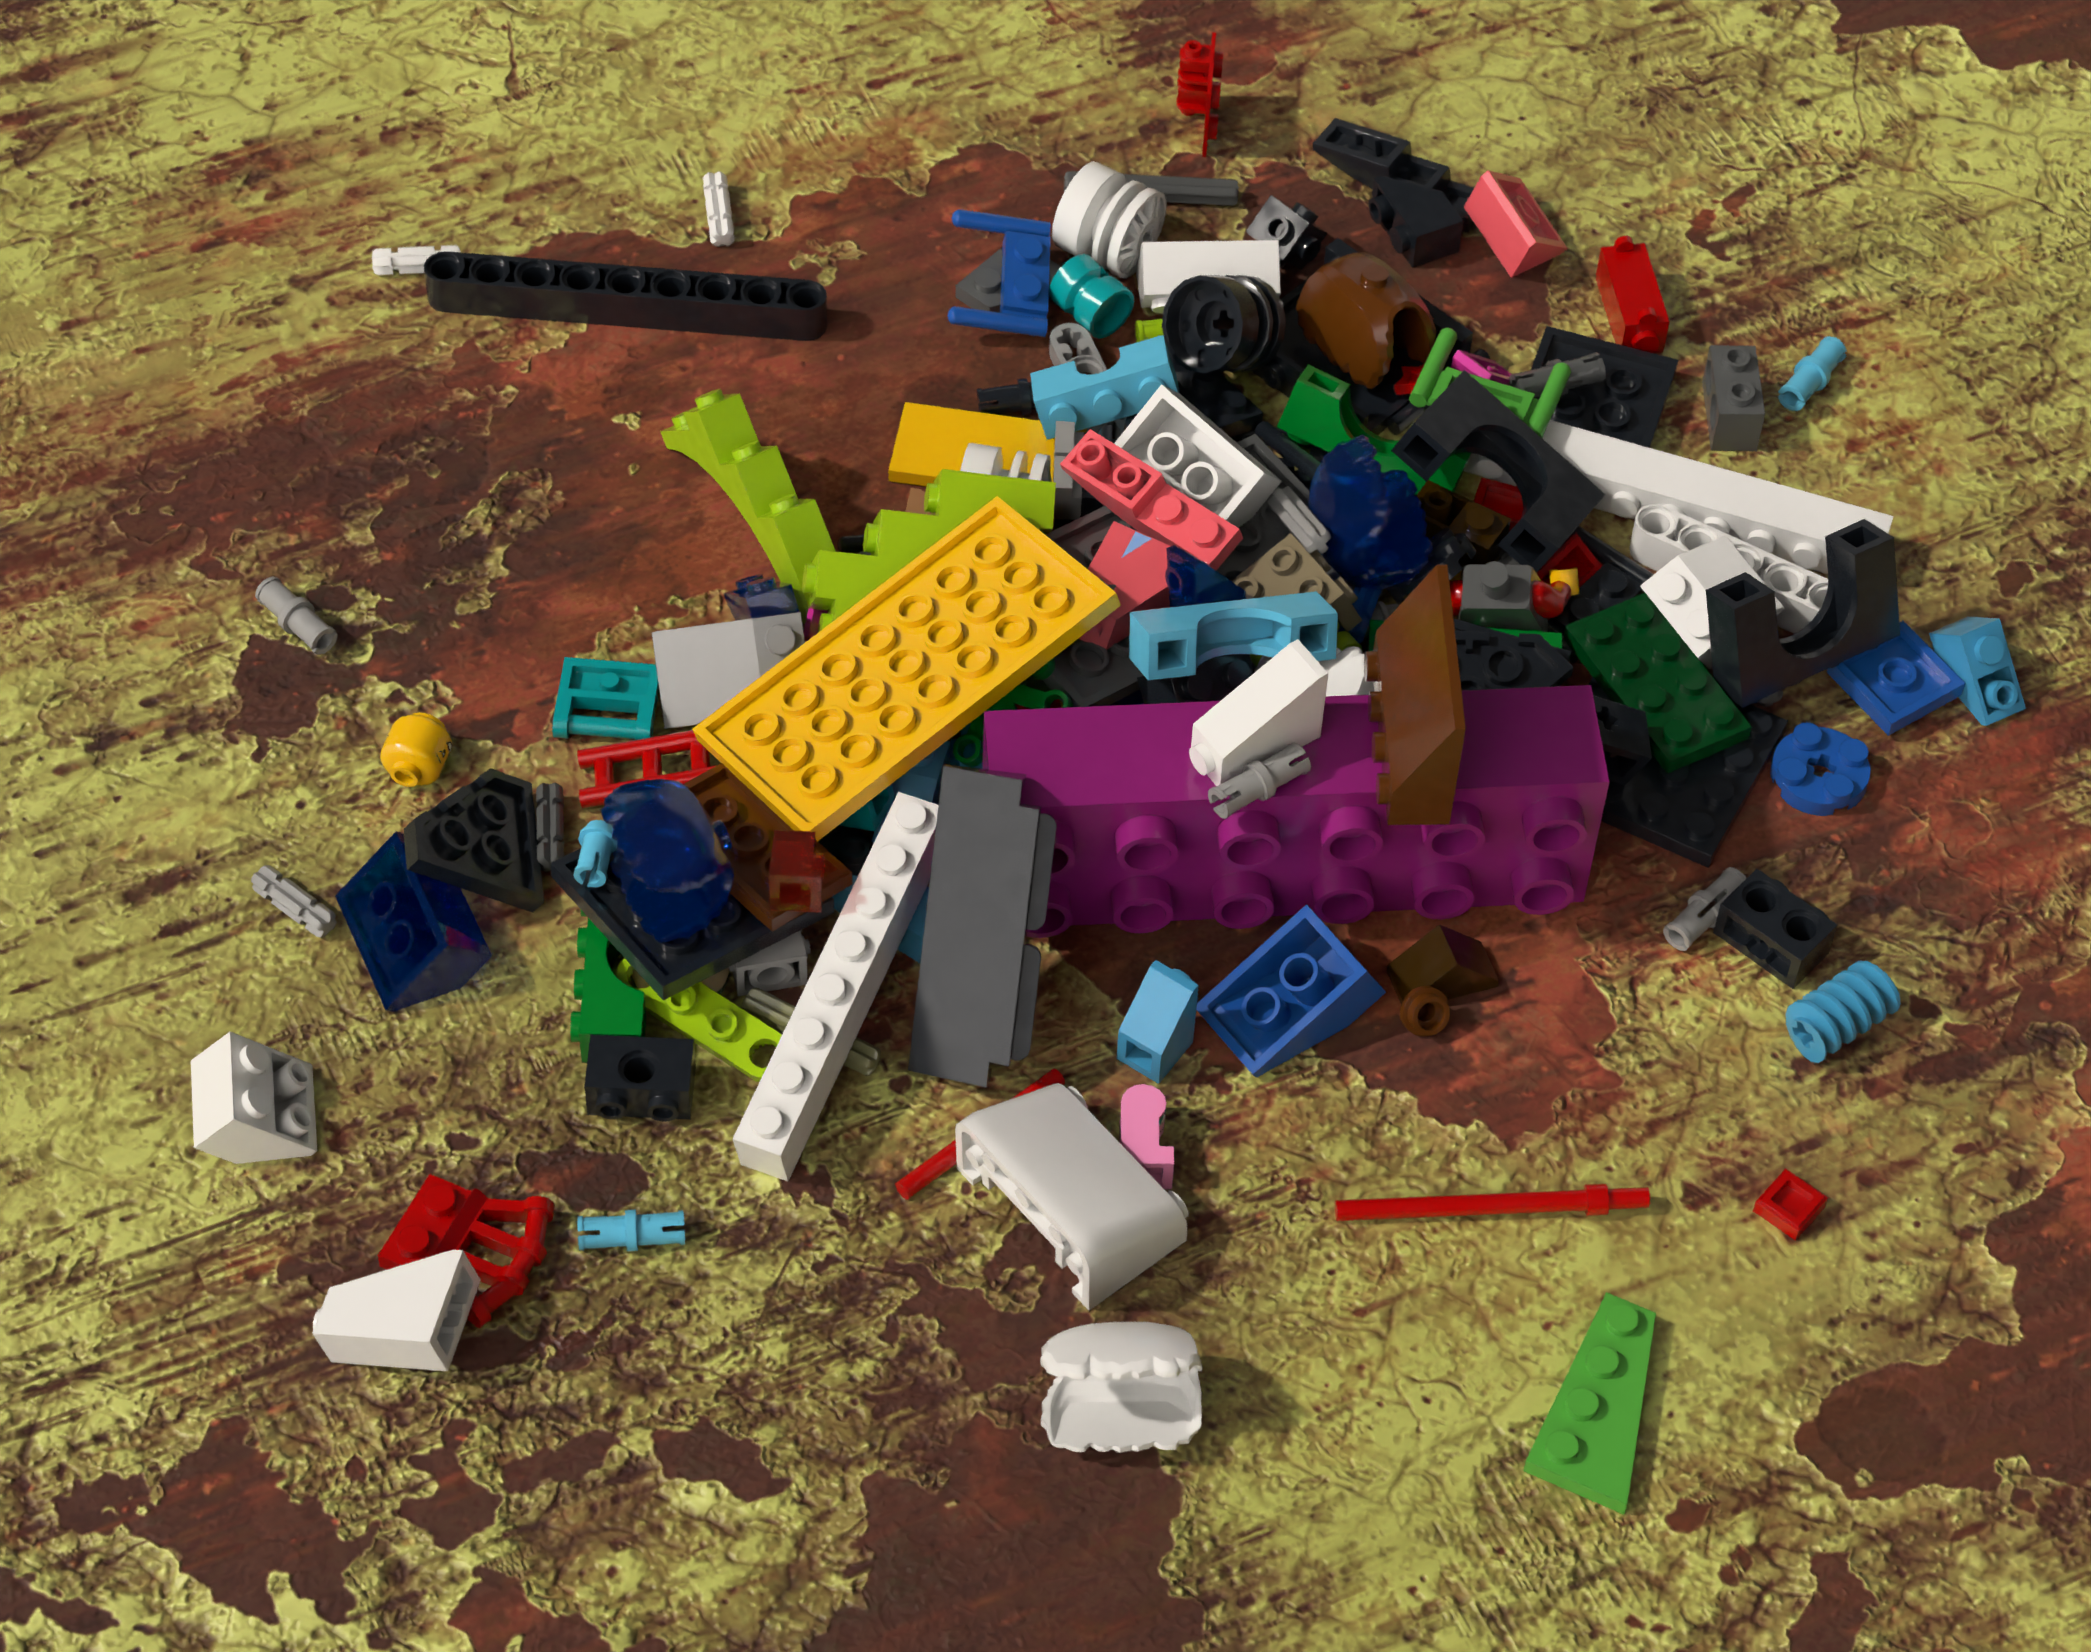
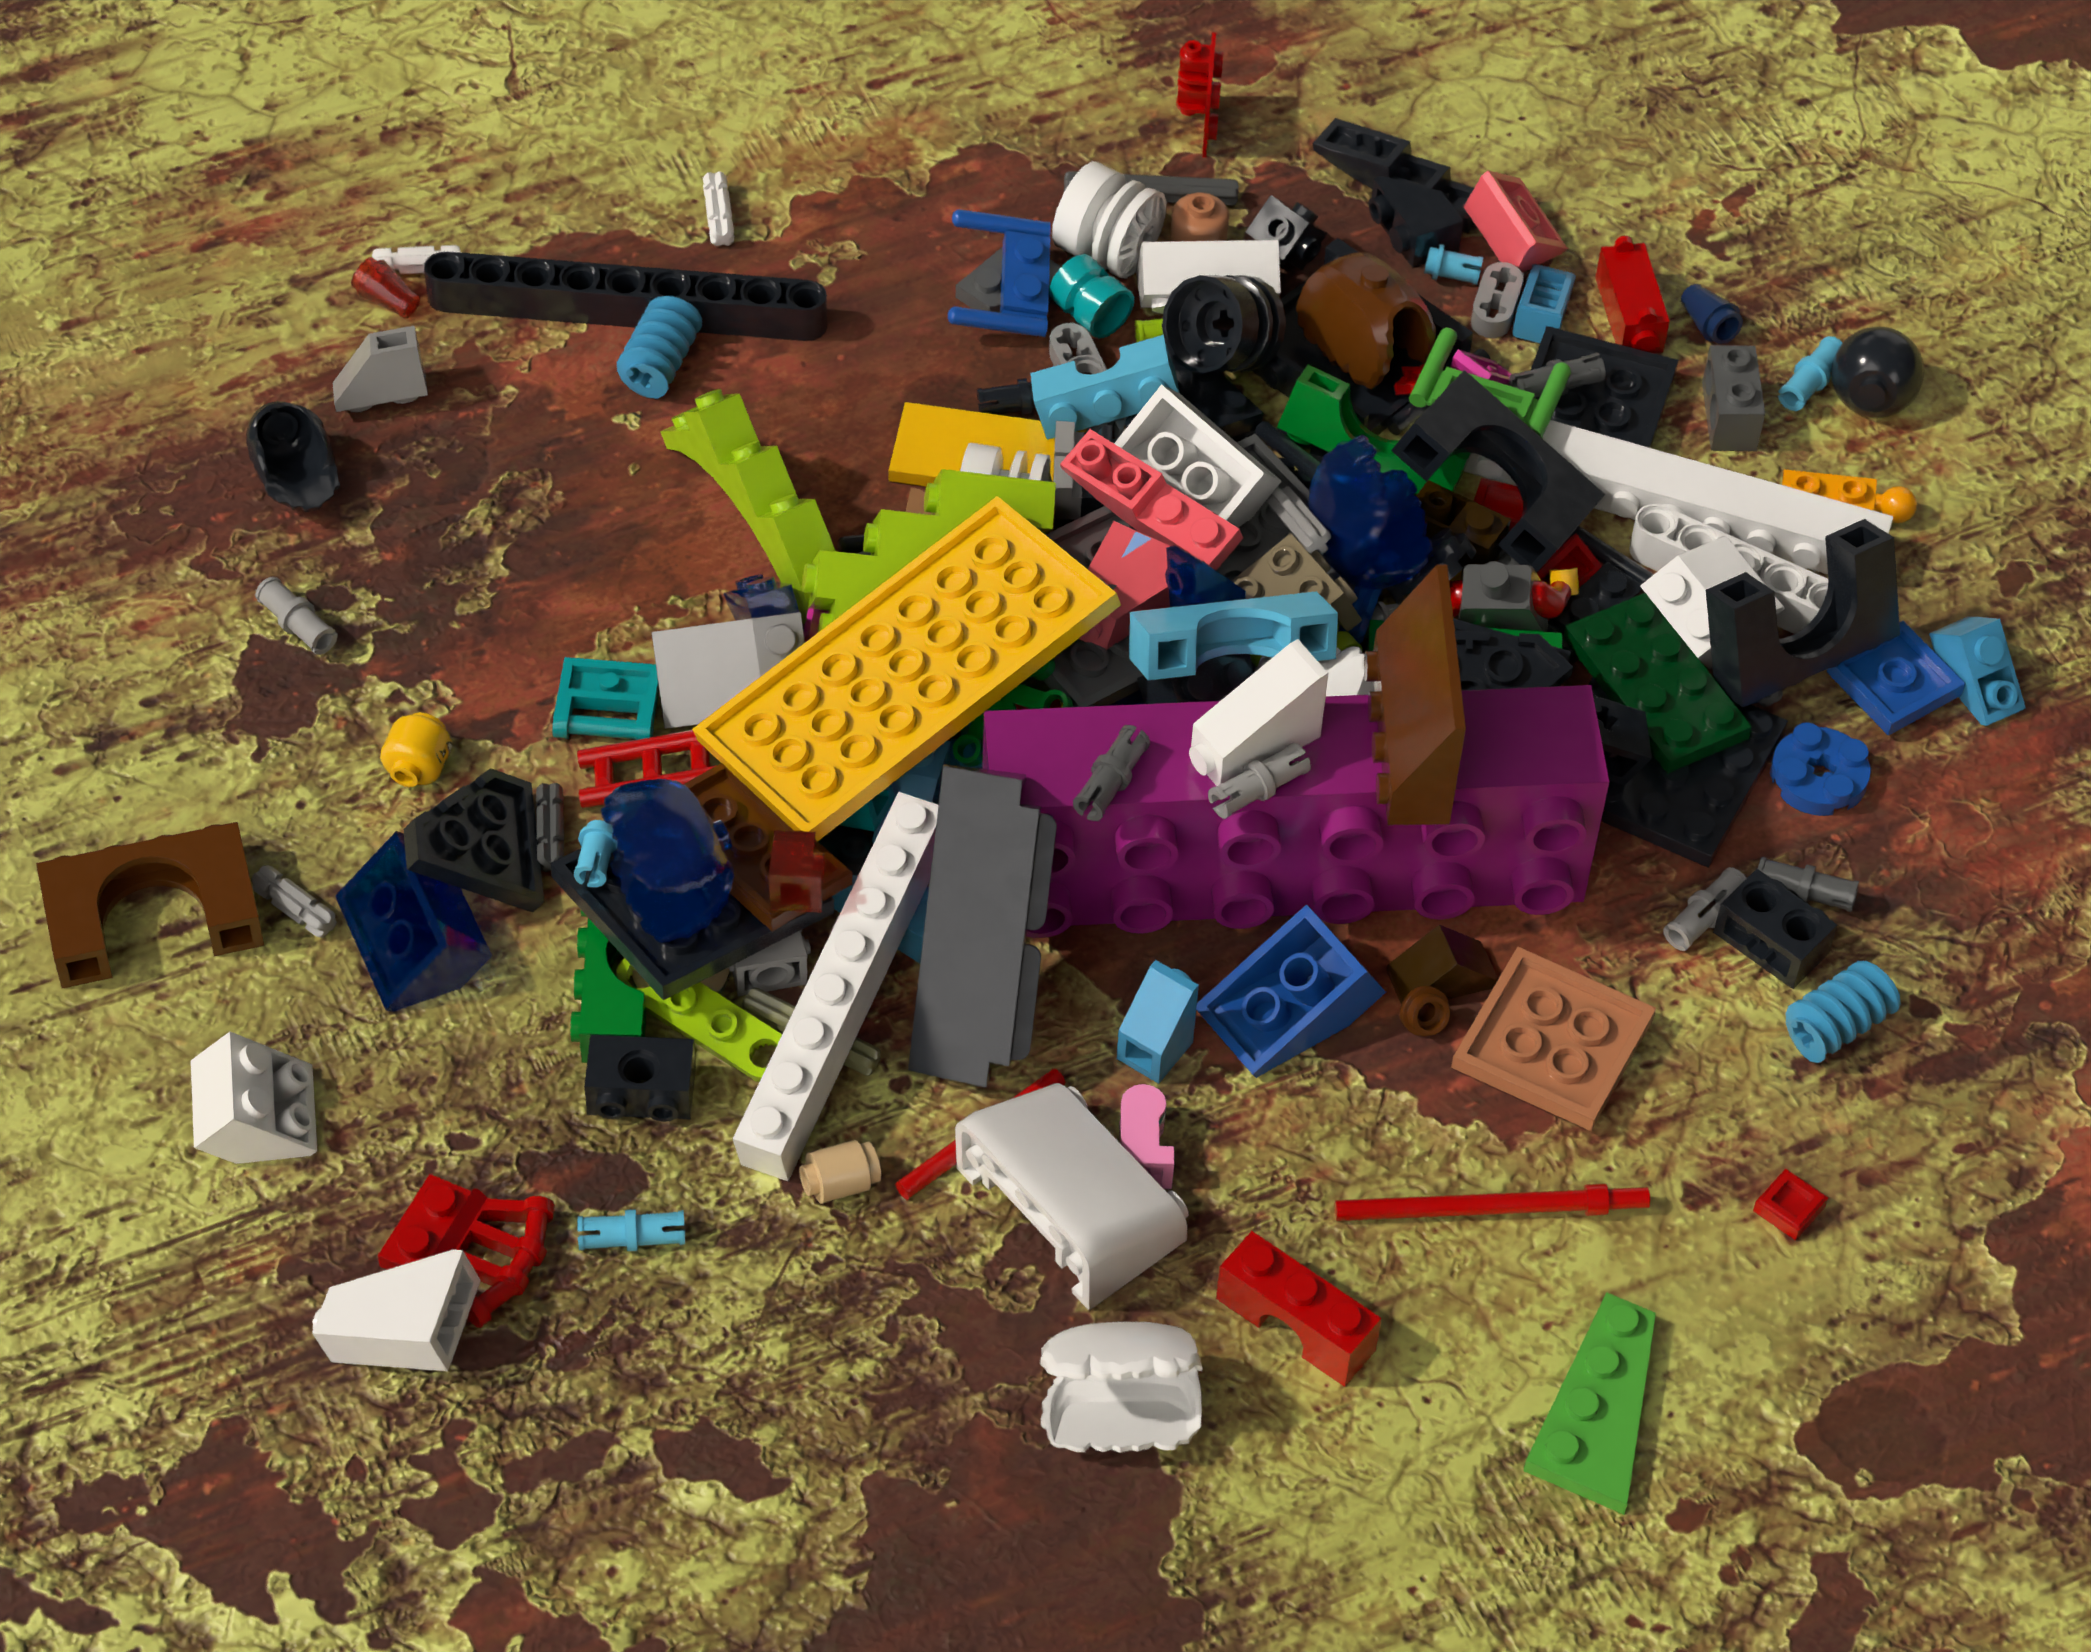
none -> reddish brown arch [36,822,264,989]
none -> black hair [246,401,340,512]
none -> light grey slope [333,325,428,412]
none -> clear red cone [351,257,420,319]
none -> dark azure piece [617,296,702,399]
none -> tan brick [799,1140,881,1204]
none -> dark grey pin [1073,725,1150,821]
none -> nougat head [1170,192,1230,242]
none -> red arch [1216,1231,1382,1387]
none -> medium azure pin [1424,244,1483,285]
none -> nougat plate [1451,947,1656,1131]
none -> light grey beam [1471,262,1523,338]
none -> dark azure slope [1512,264,1576,343]
none -> dark blue cone [1681,284,1743,344]
none -> dark grey pin [1758,857,1860,912]
none -> light orange plate [1782,469,1917,523]
none -> black brick [1831,326,1924,418]

